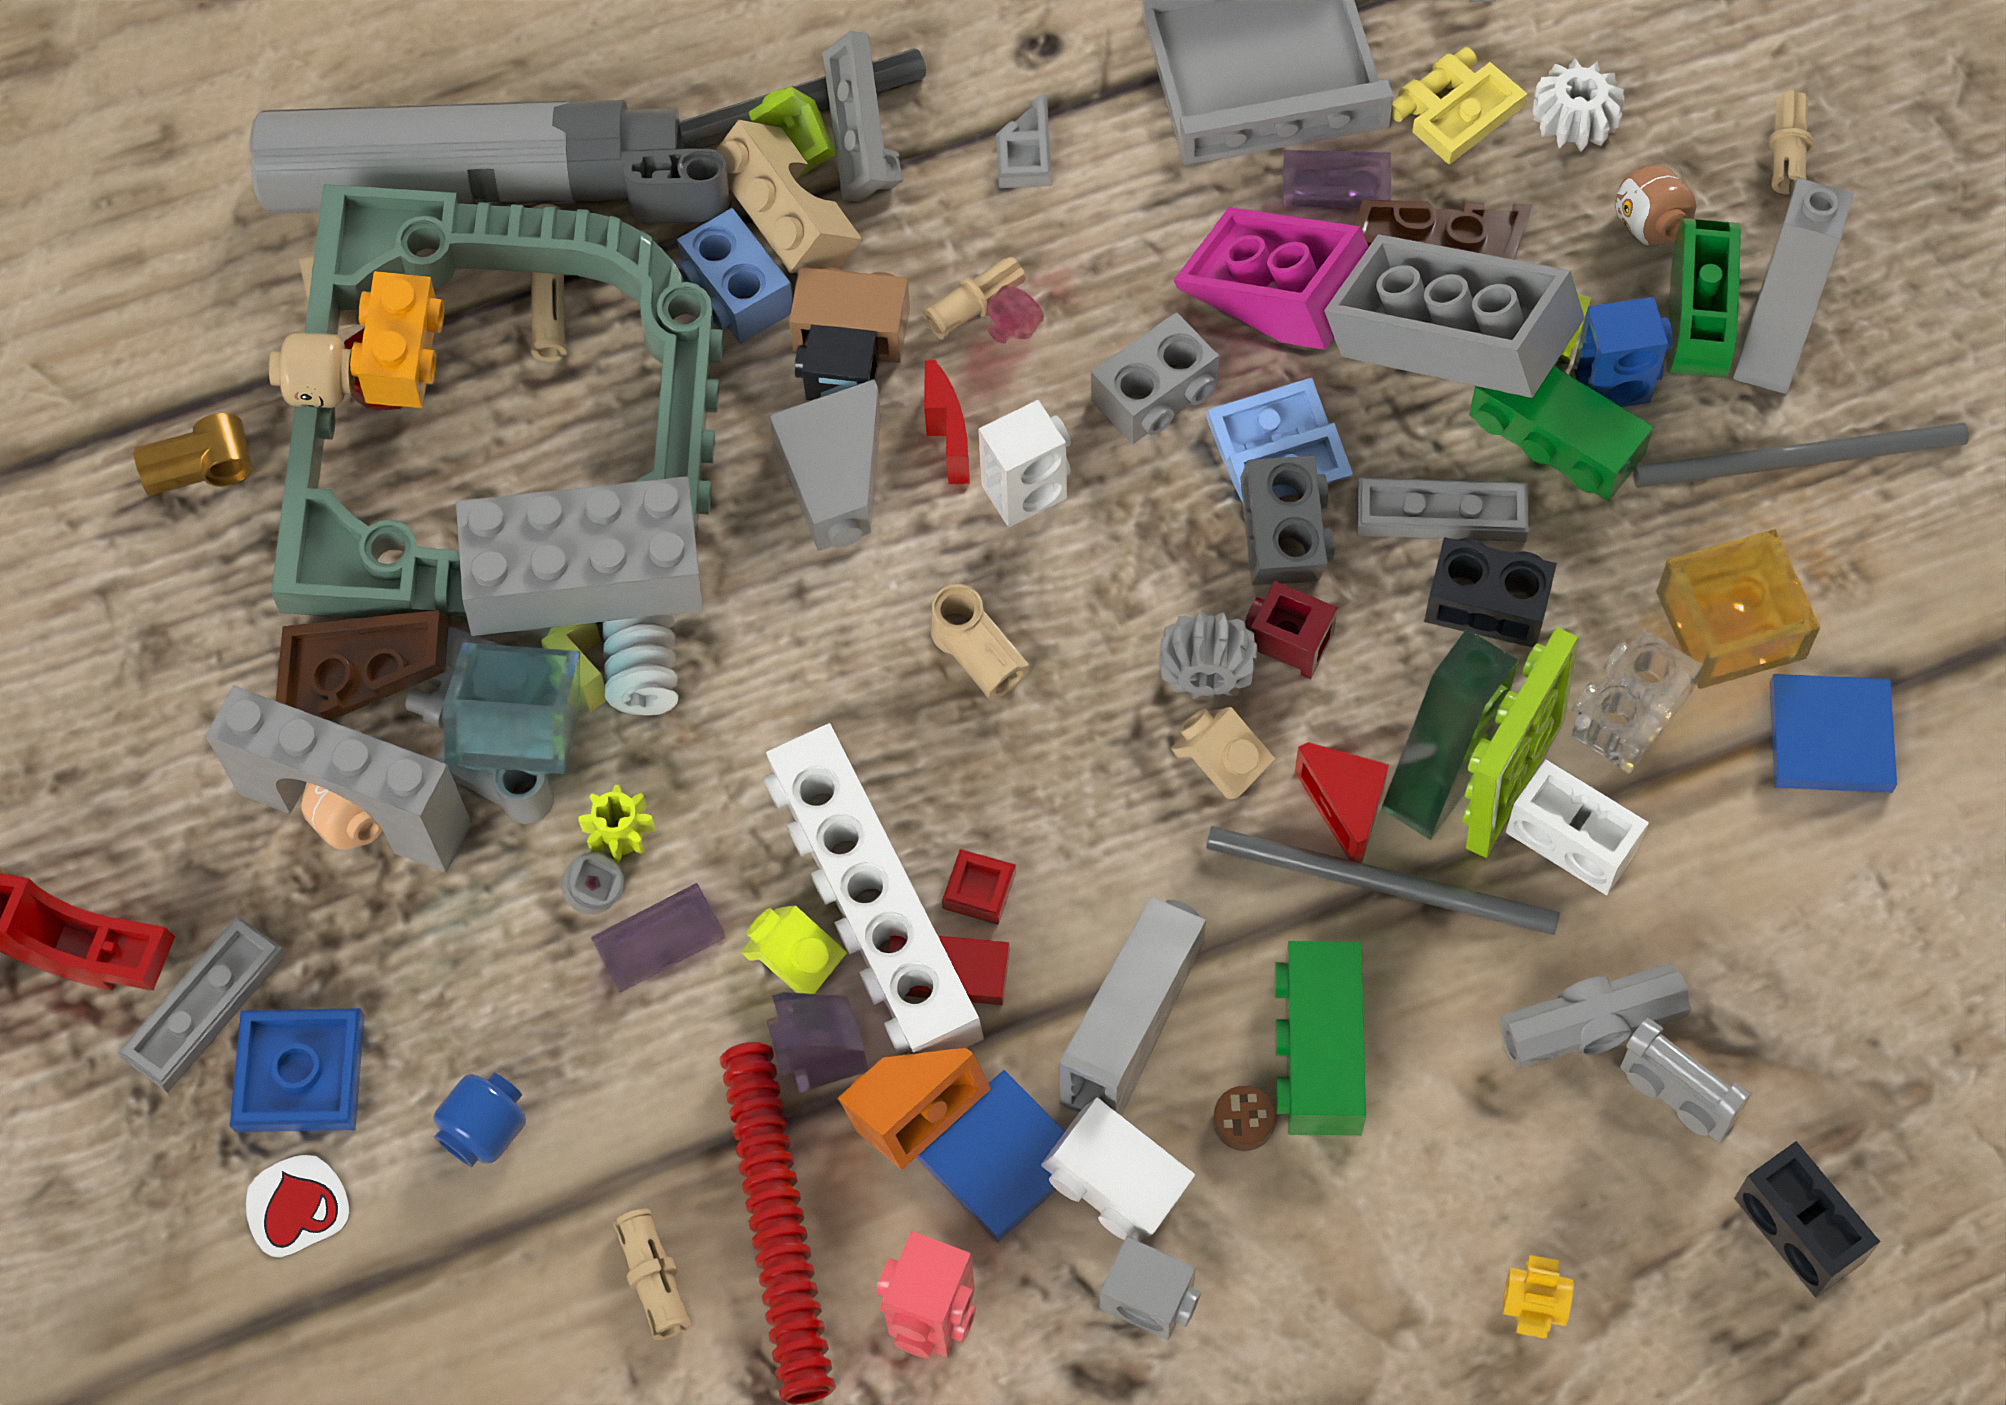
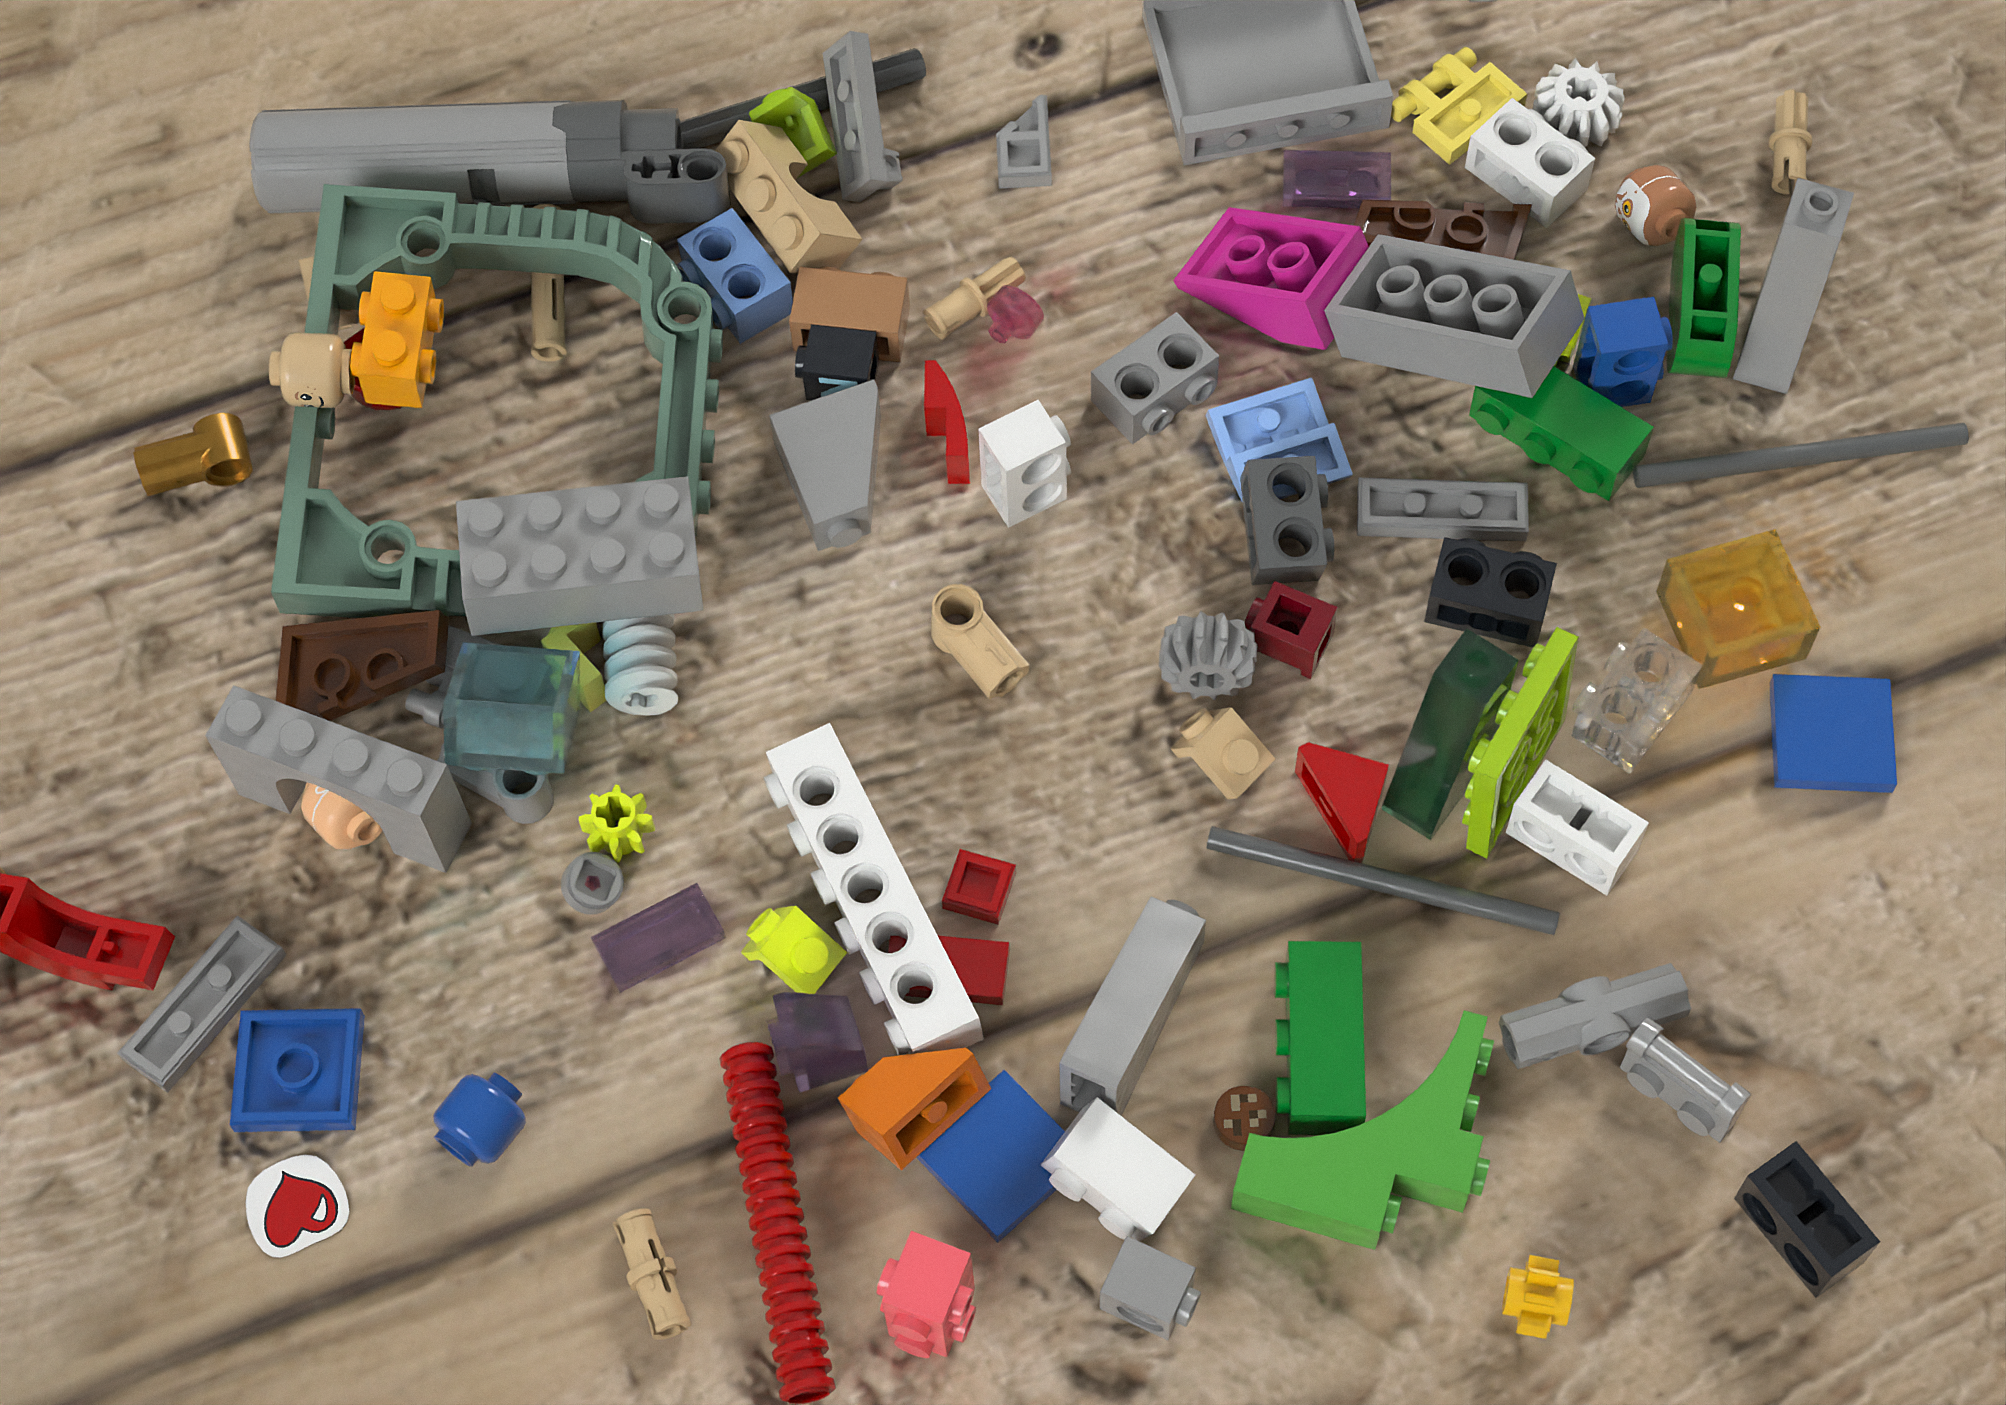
none -> bright green arch [1231,1010,1494,1250]
none -> white brick [1465,98,1595,228]

